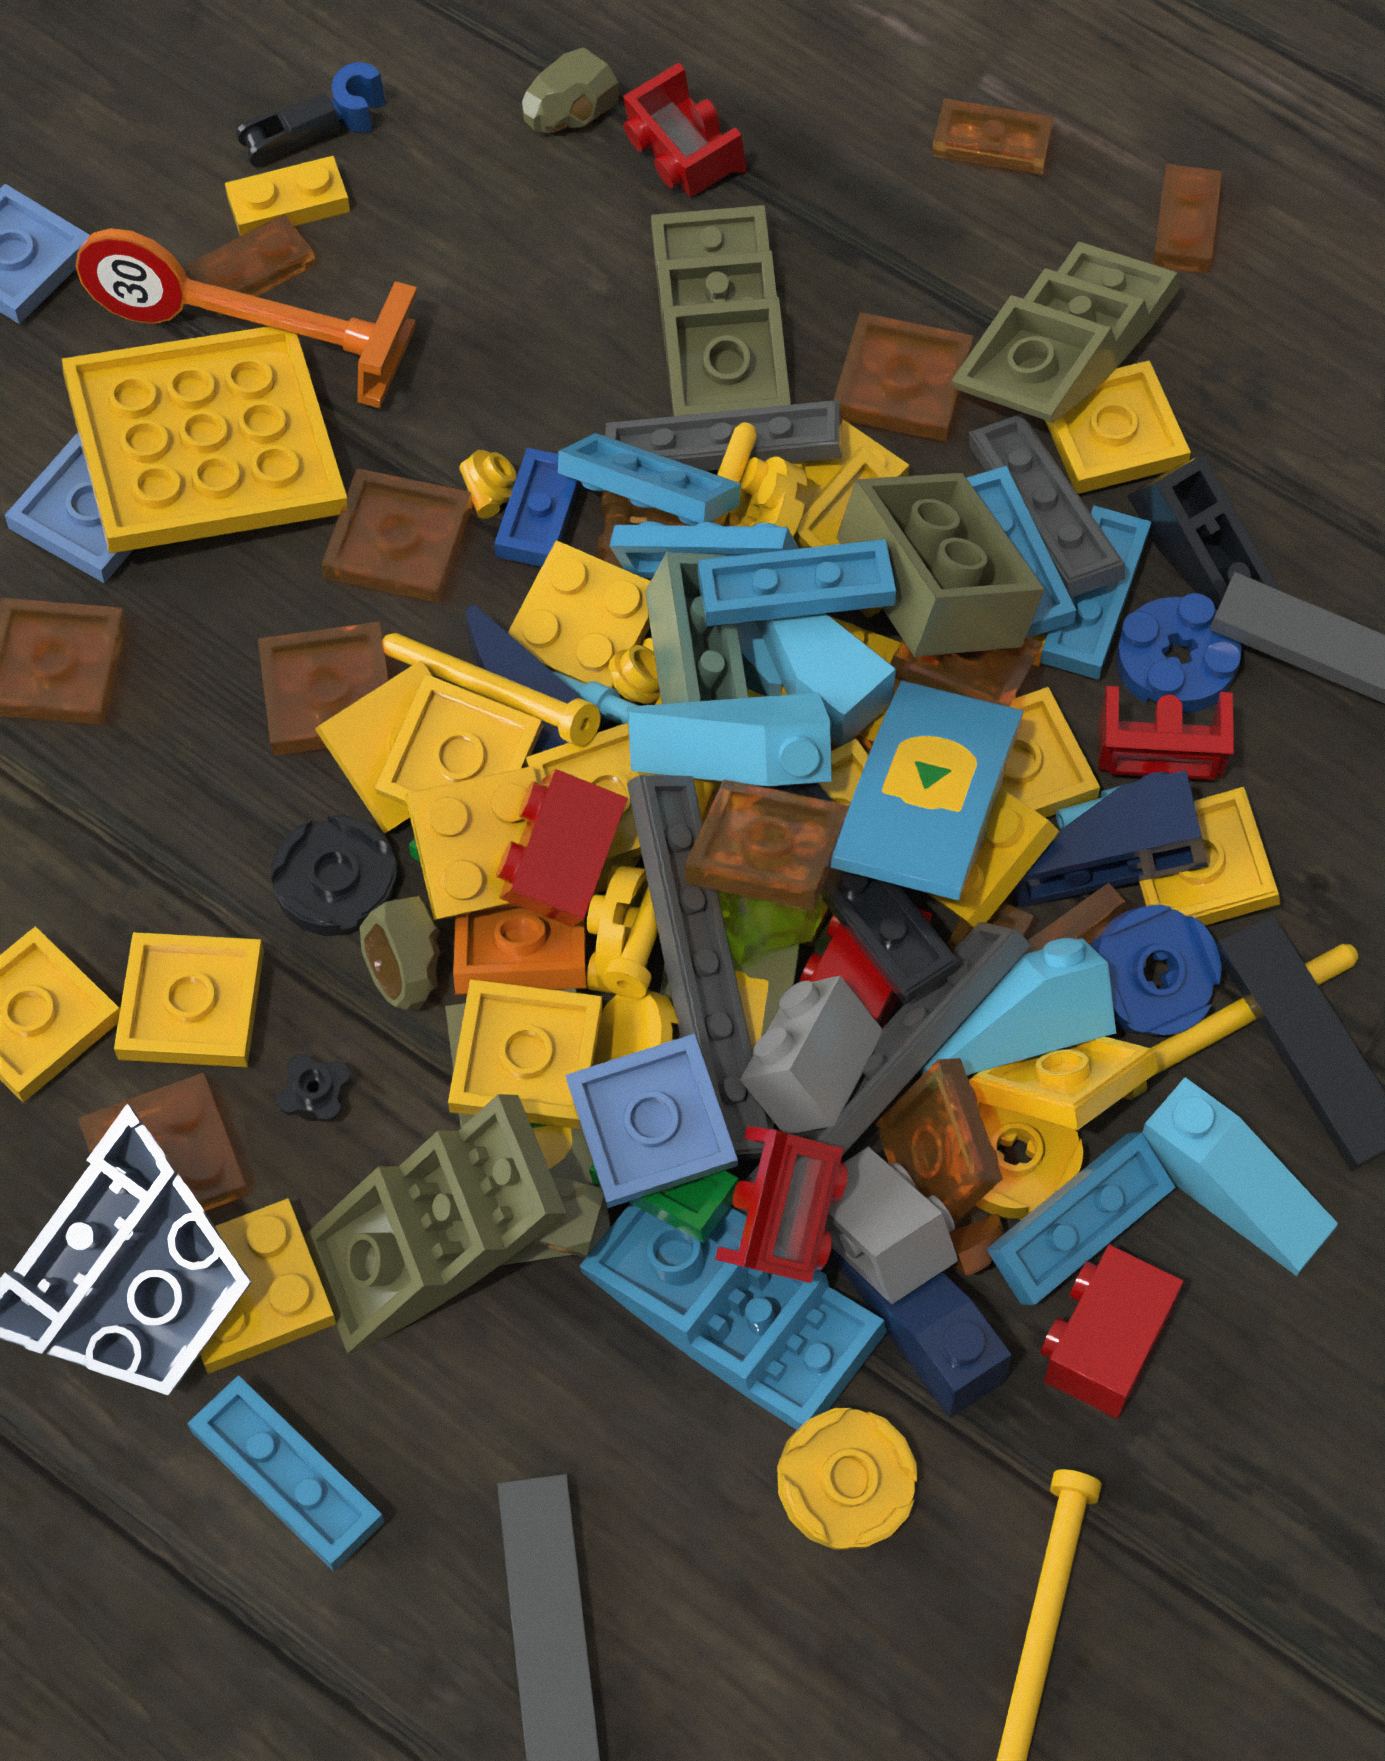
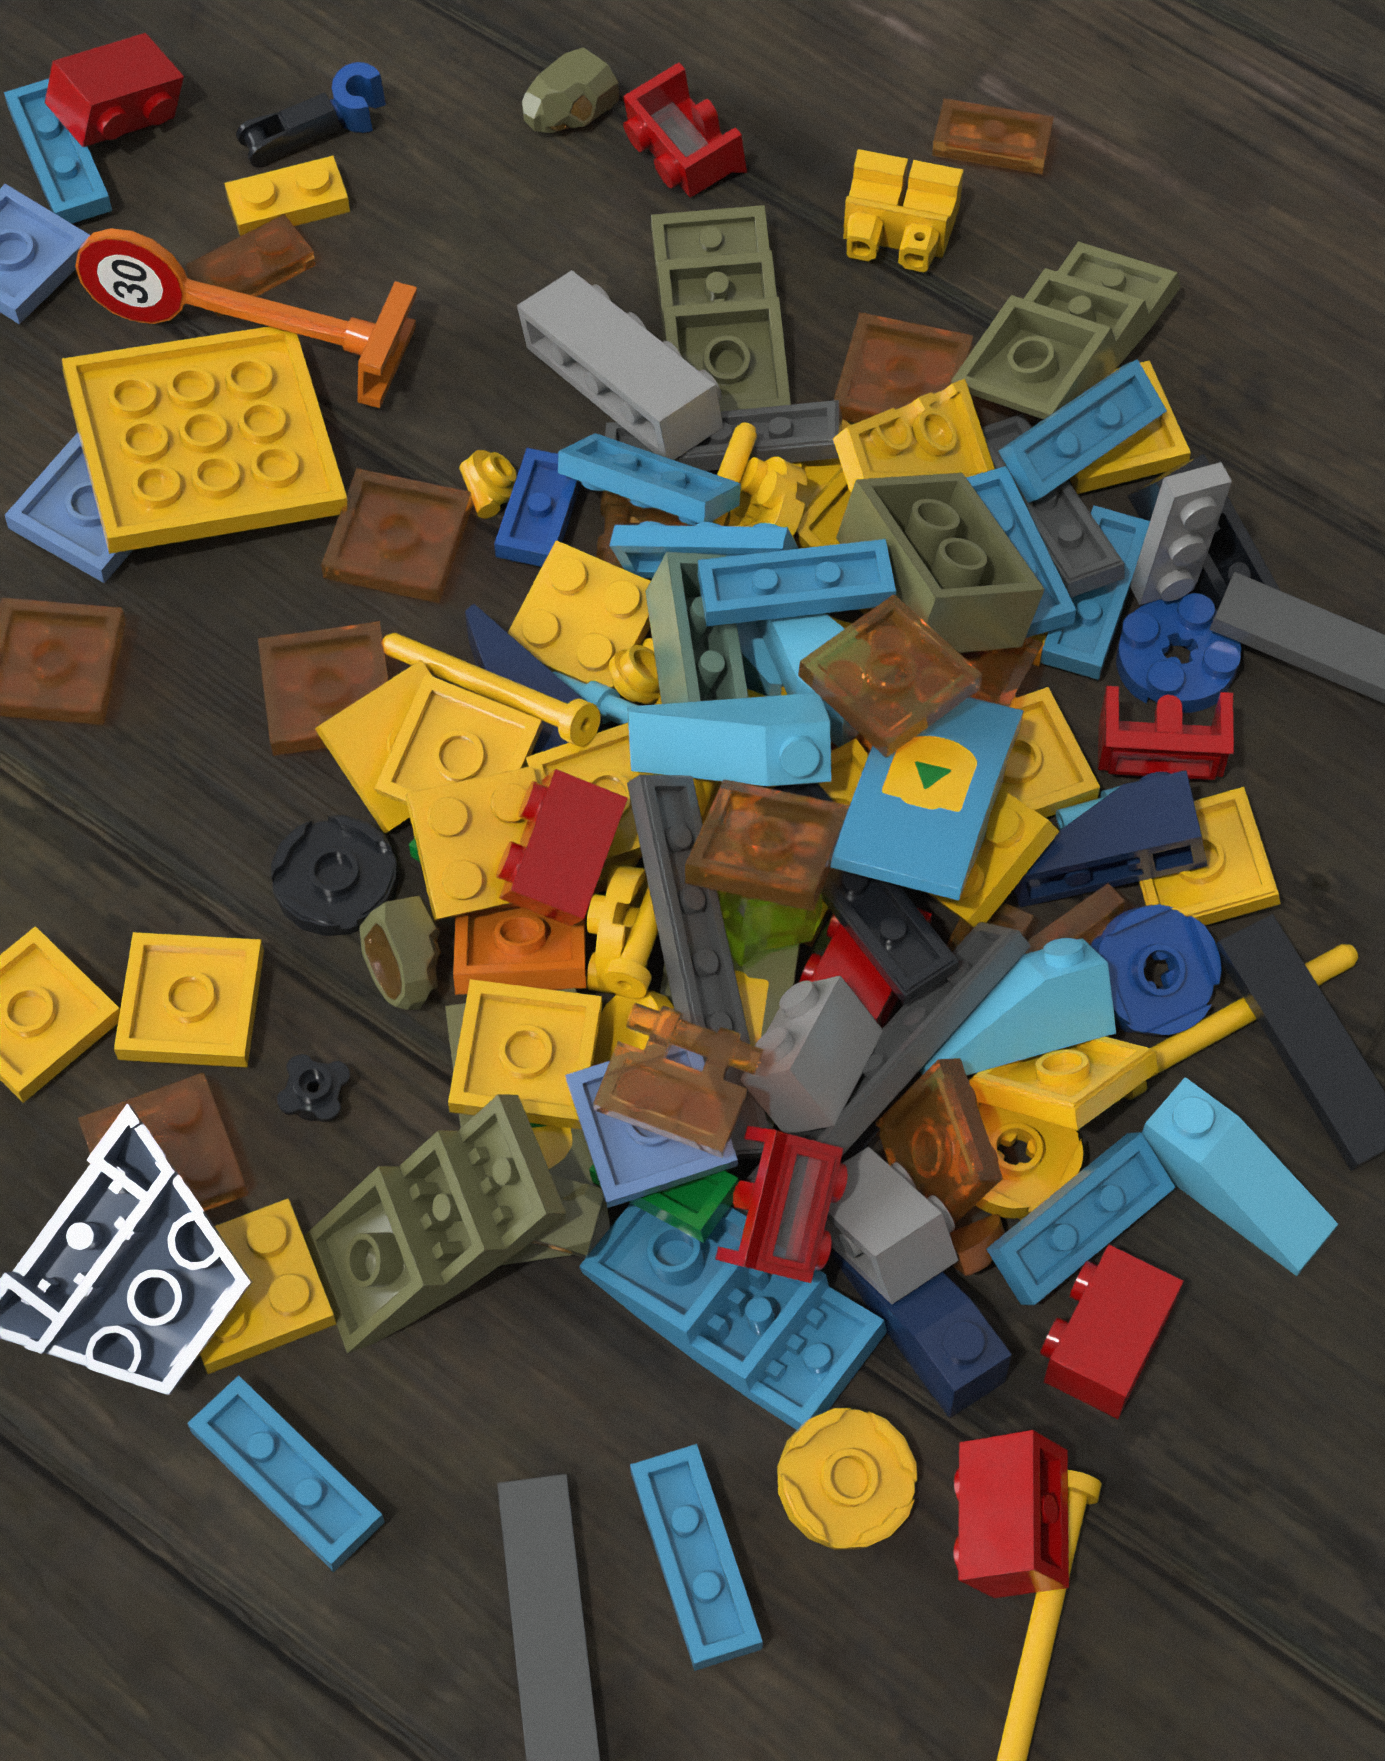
clear orange plate [1153,164,1222,274] -> none
none -> dark azure plate [4,78,112,224]
none -> red brick [45,33,184,147]
none -> light grey brick [517,270,723,460]
none -> clear orange plate [593,1003,764,1158]
none -> dark azure plate [630,1444,763,1671]
none -> clear orange plate [798,594,983,758]
none -> yellow wing [833,378,995,493]
none -> yellow hips [843,149,964,272]
none -> red brick [954,1430,1069,1598]
none -> dark azure plate [998,359,1167,503]
none -> light grey plate [1130,462,1232,605]

